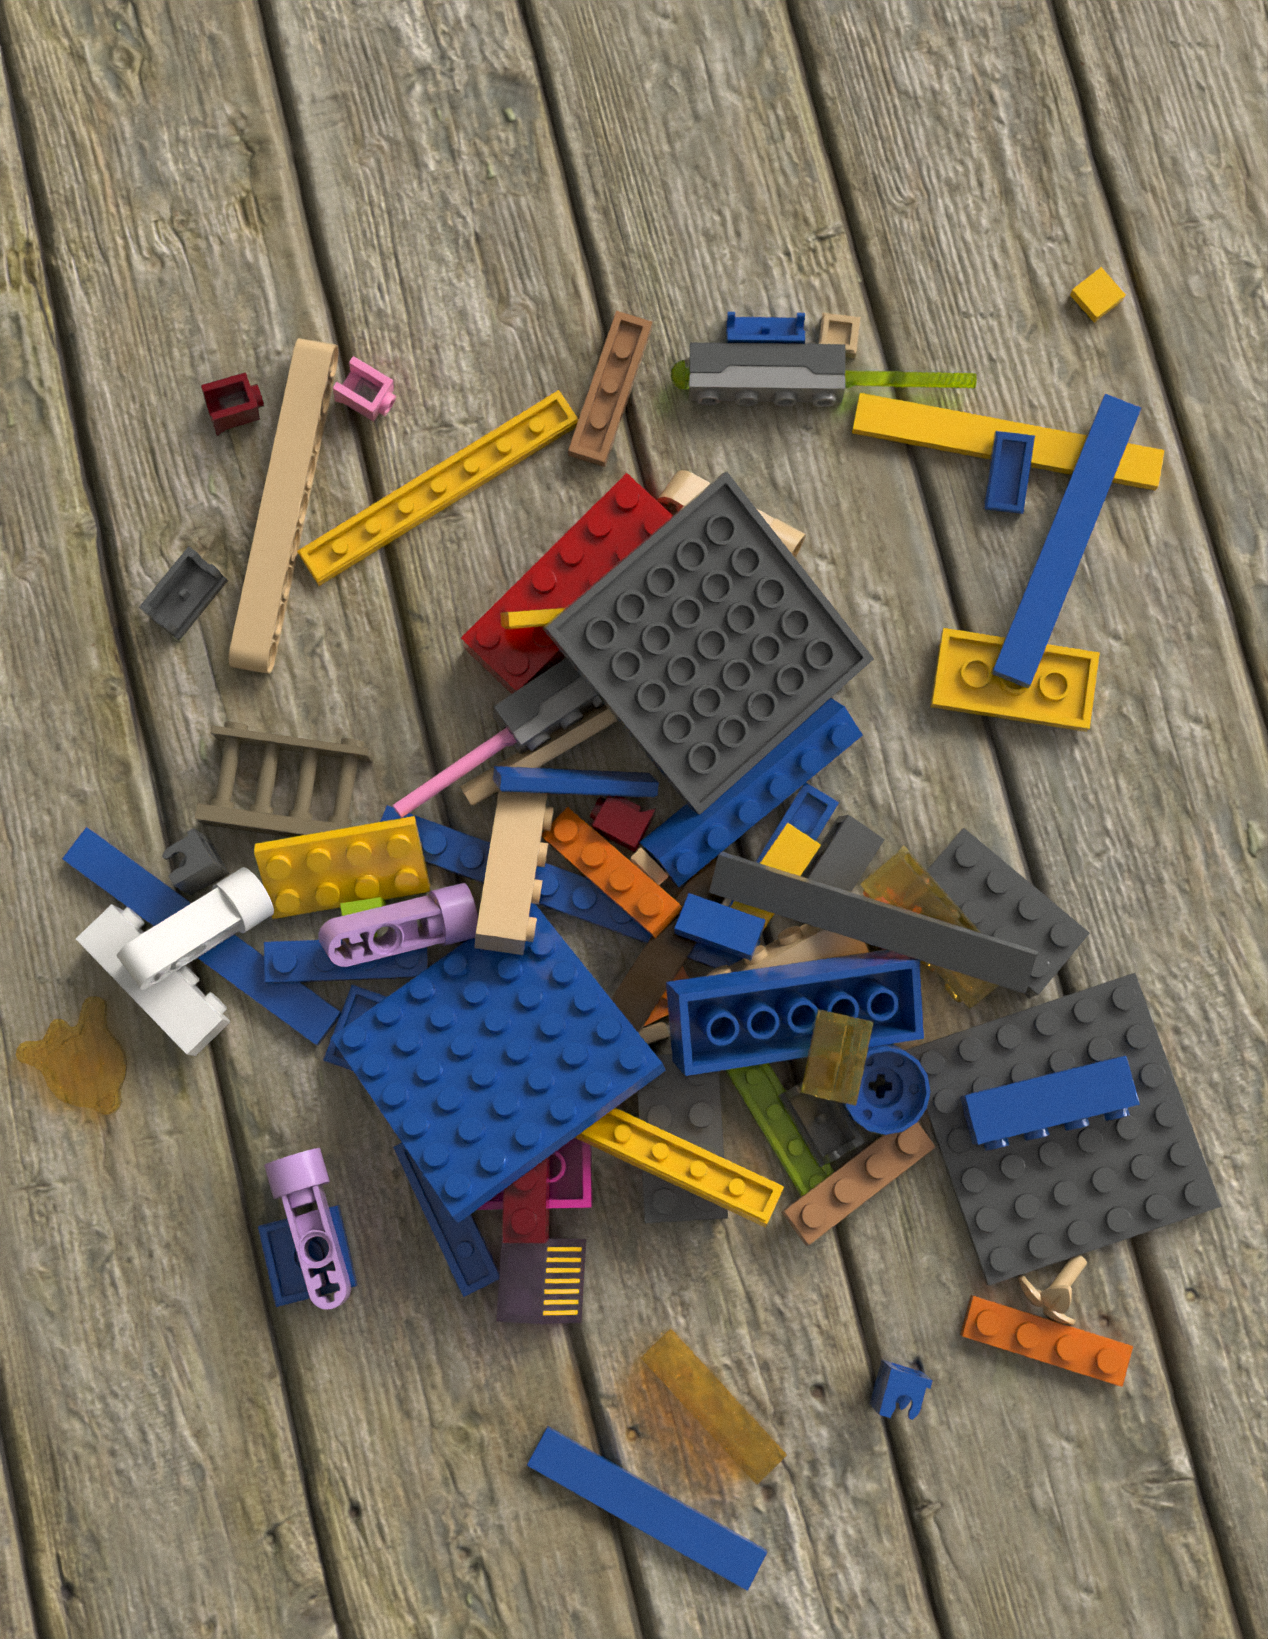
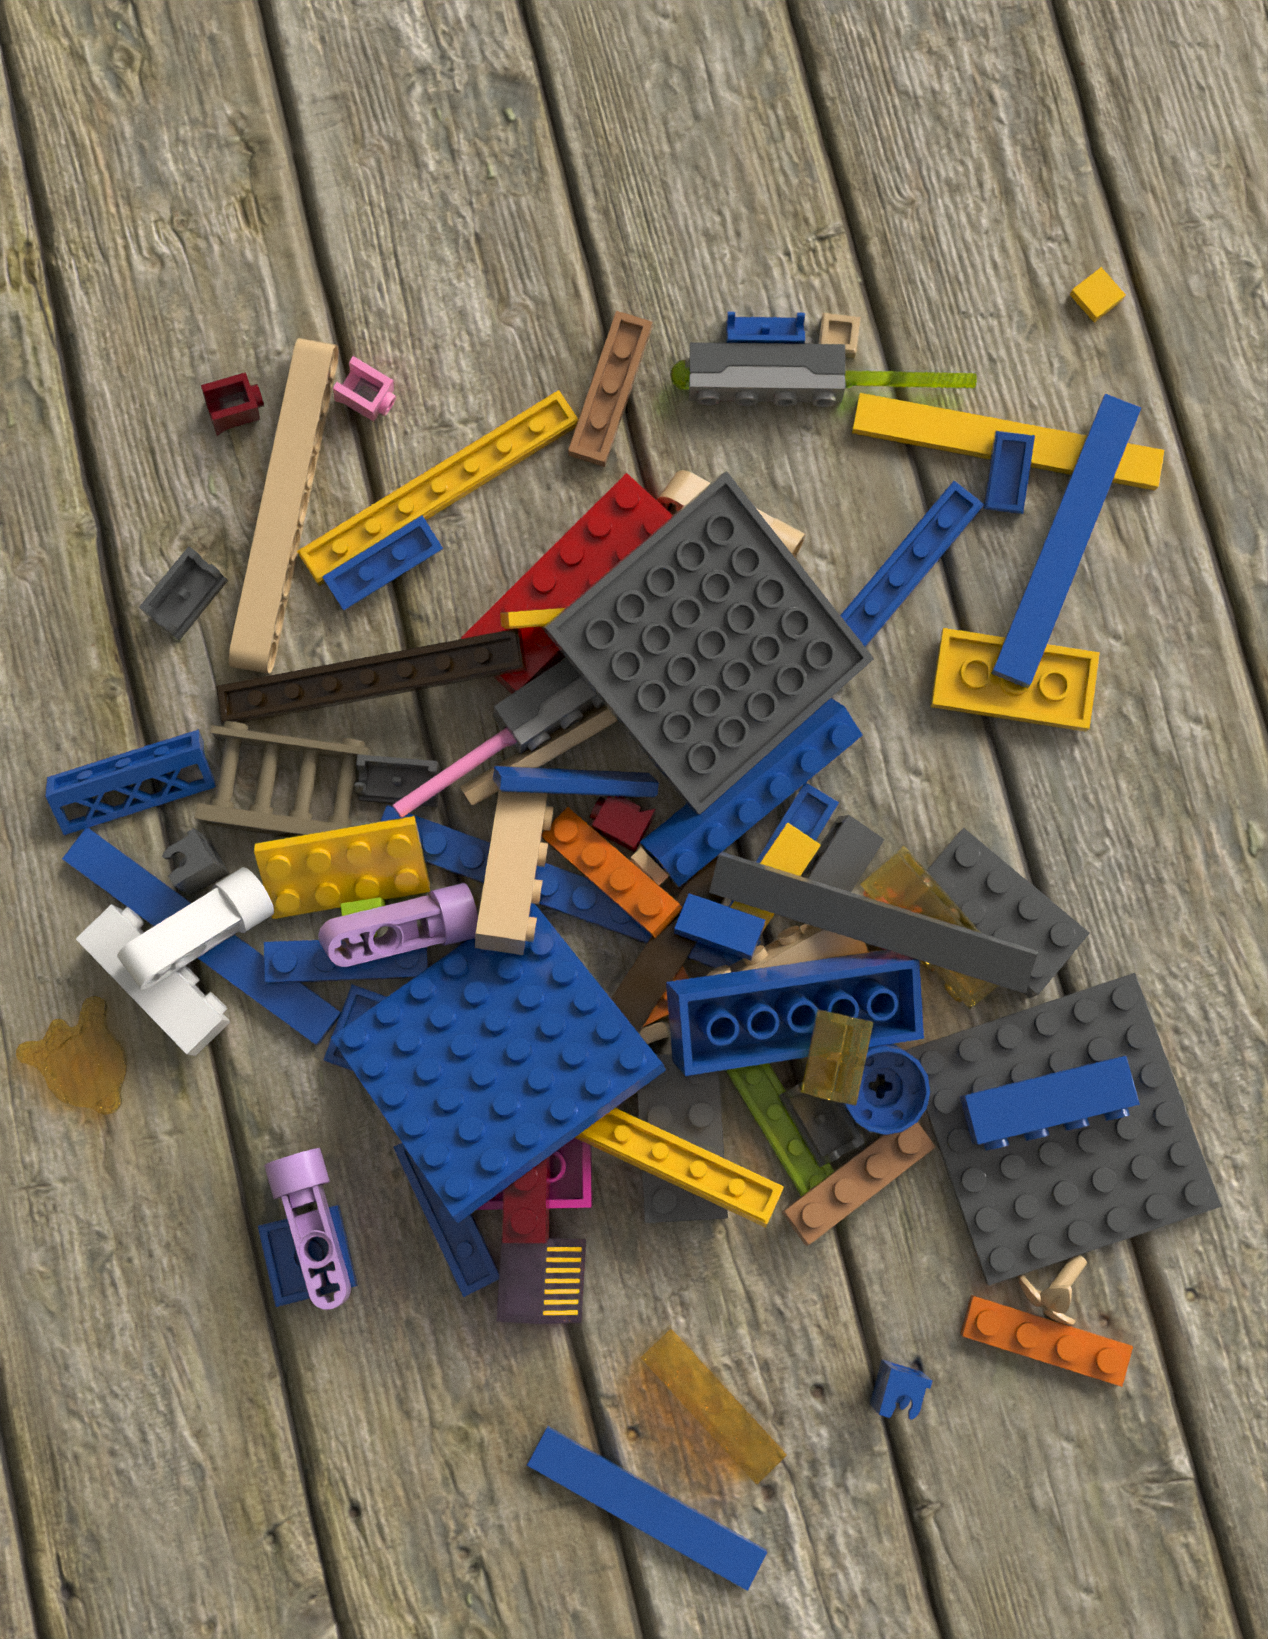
none -> blue fence [45,729,216,835]
none -> dark brown tile [216,628,527,725]
none -> blue plate [323,515,443,611]
none -> dark grey hinge [355,754,442,808]
none -> blue tile [840,481,984,647]

